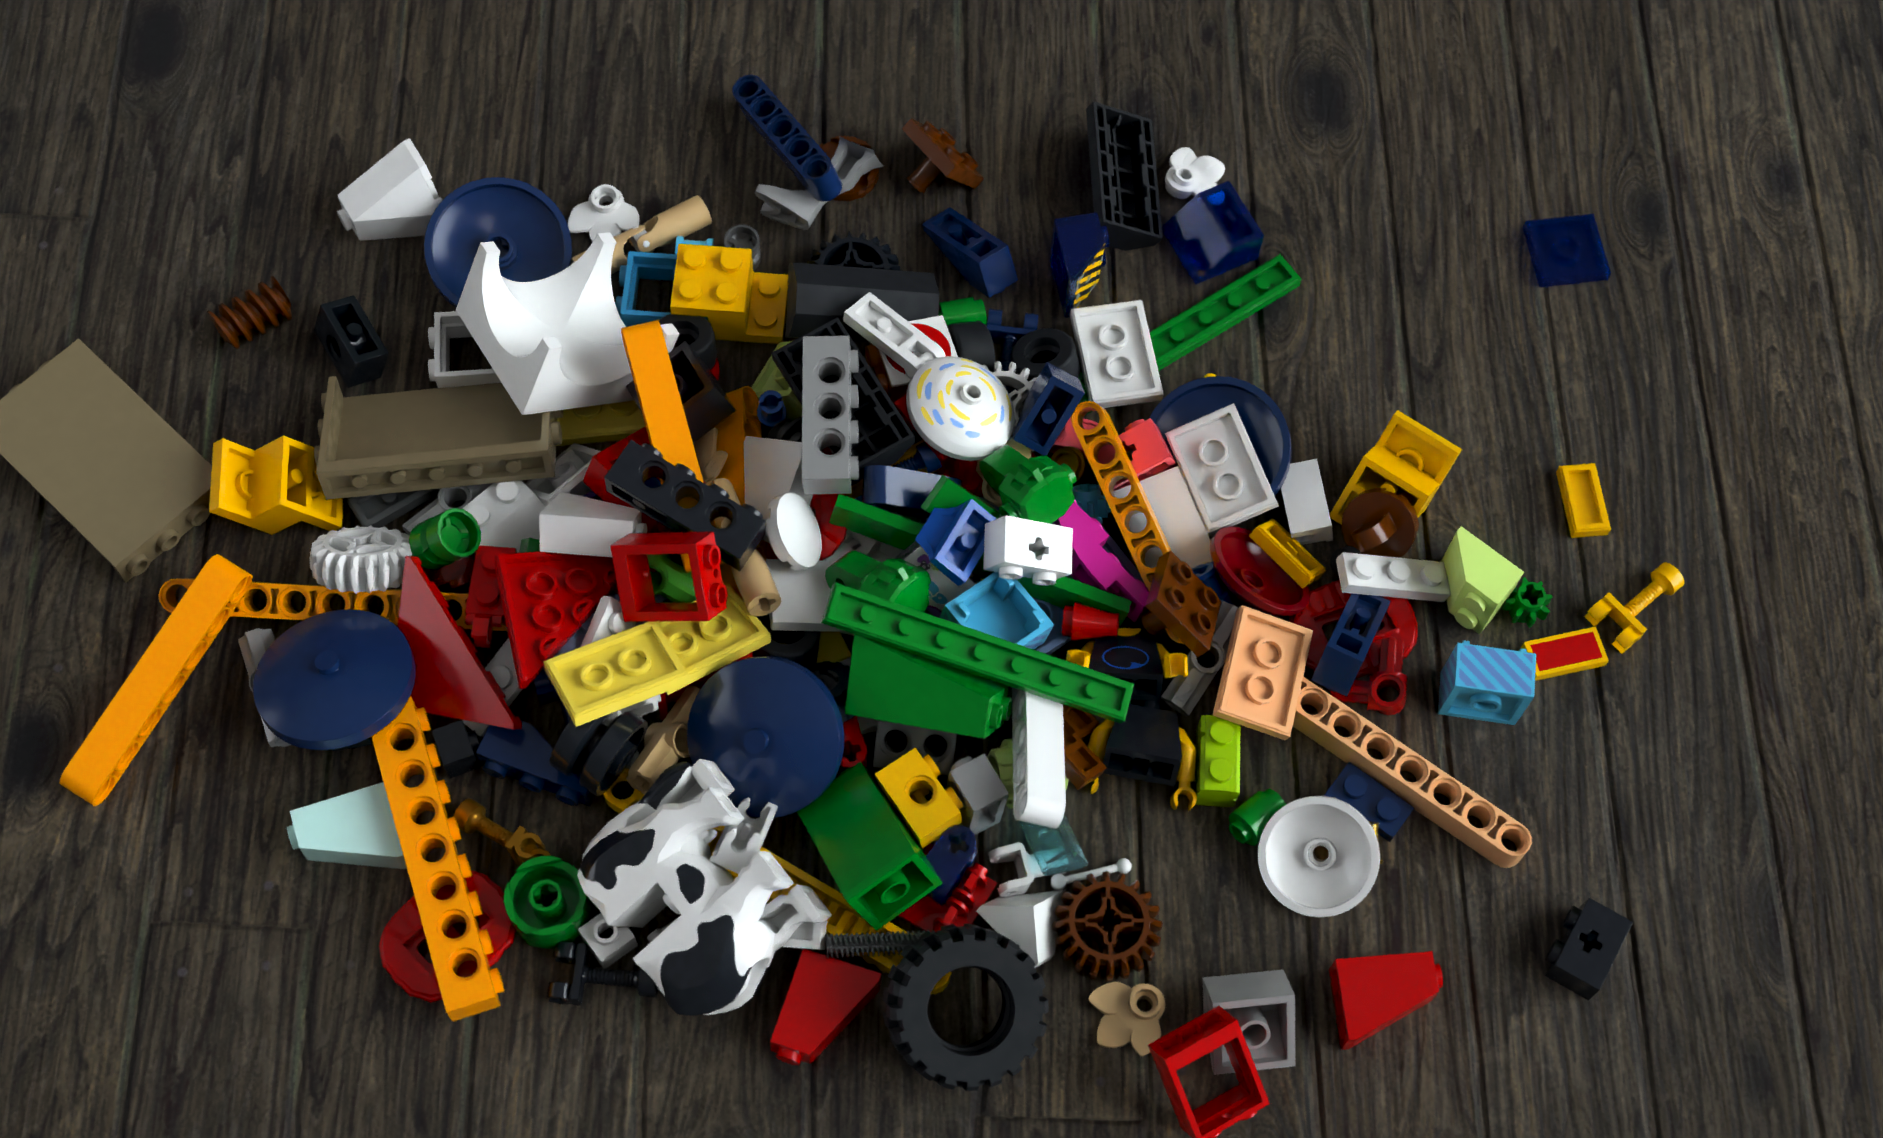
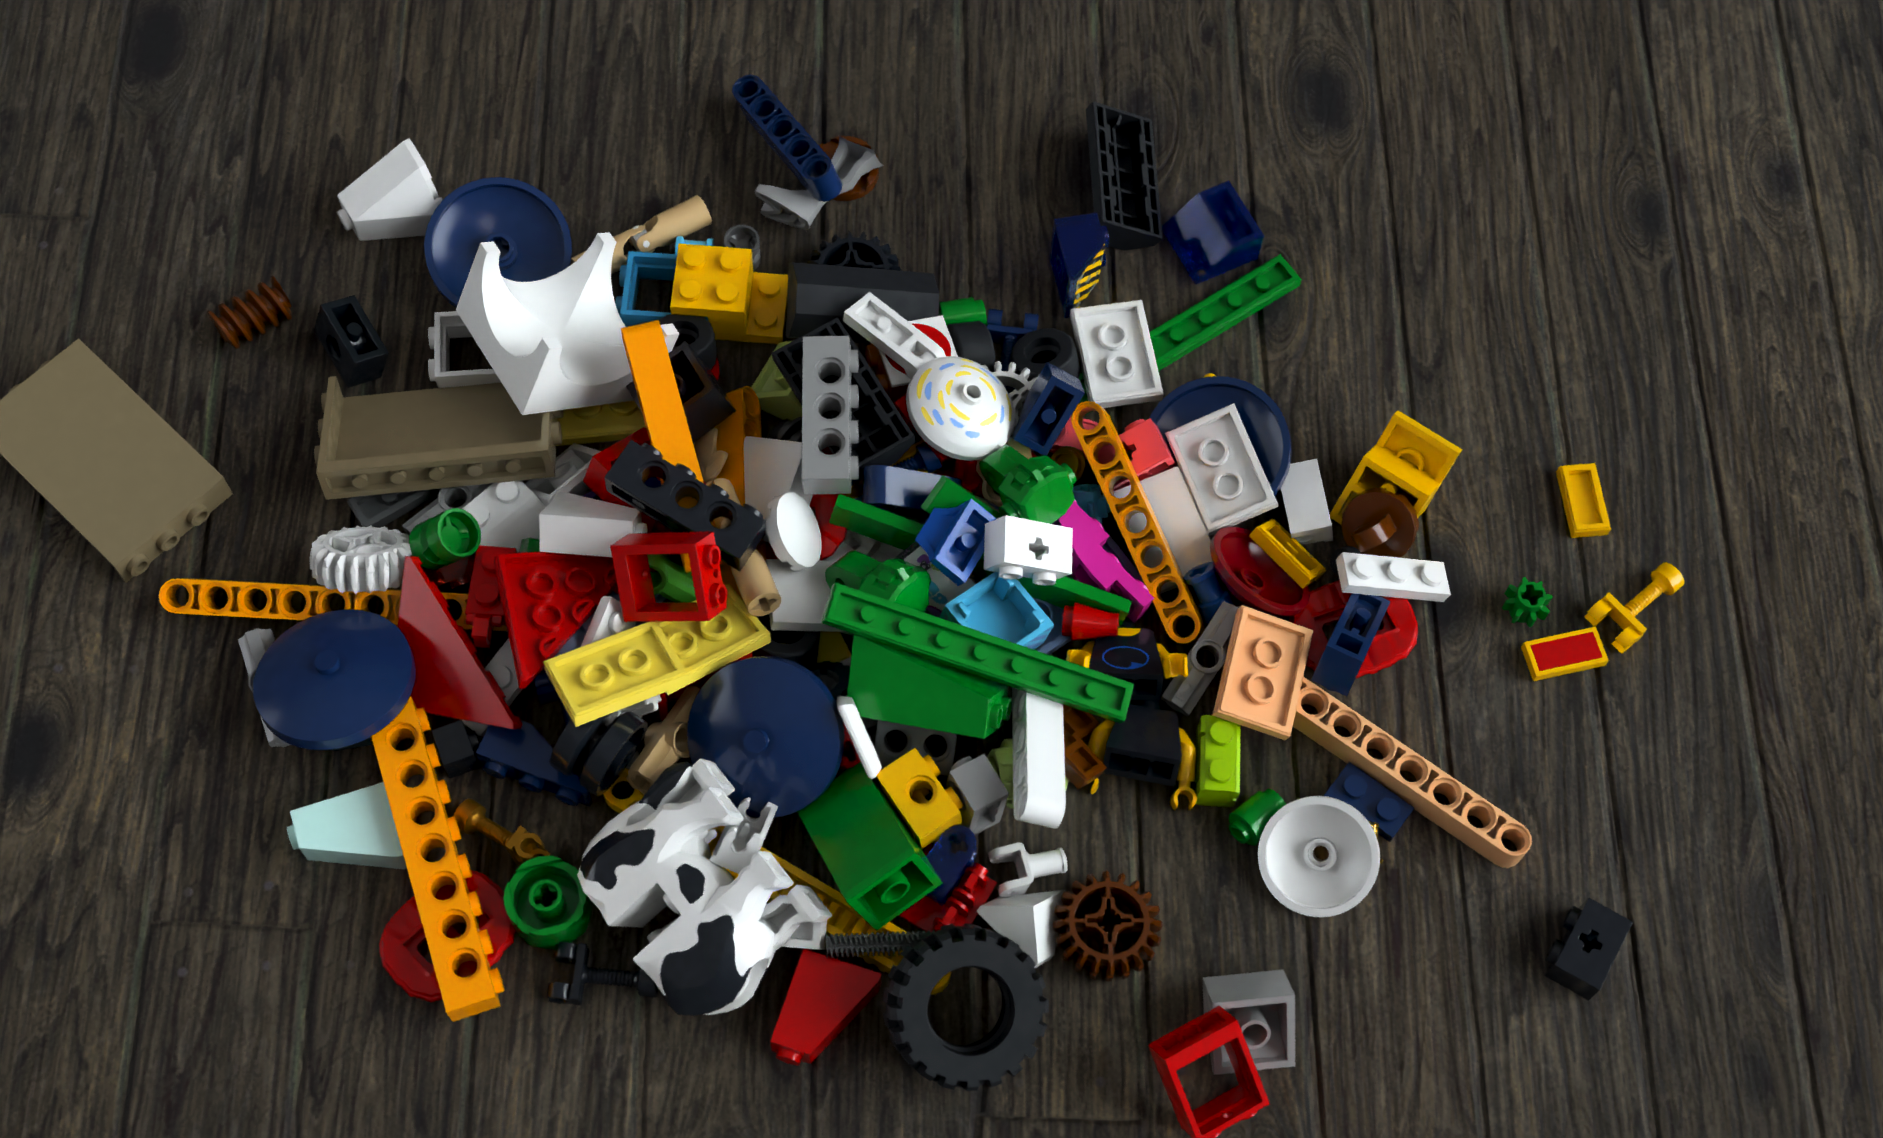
light orange beam [59,554,253,806] -> none
yellow bracket [209,435,343,535] -> none
white plate [568,184,640,242] -> none
white plate [578,913,638,968] -> none
blue axle [757,390,787,430] -> none
reddish brown plate [902,119,984,193] -> none
dark blue slope [922,207,1018,298] -> none
clear light blue slope [1019,814,1089,876] -> none
white hinge [1050,858,1132,891] -> none
tan plate [1088,981,1165,1057] -> none
reddish brown plate [1141,550,1222,657] -> none
white plate [1165,147,1225,202] -> none
red slope [1329,951,1443,1050] -> none
red axle [1330,637,1408,716] -> none
medium azure container [1438,640,1536,725] -> none
yellowish green slope [1441,526,1524,634] -> none
clear blue tile [1522,214,1611,288] -> none
none -> white tile [836,696,882,779]

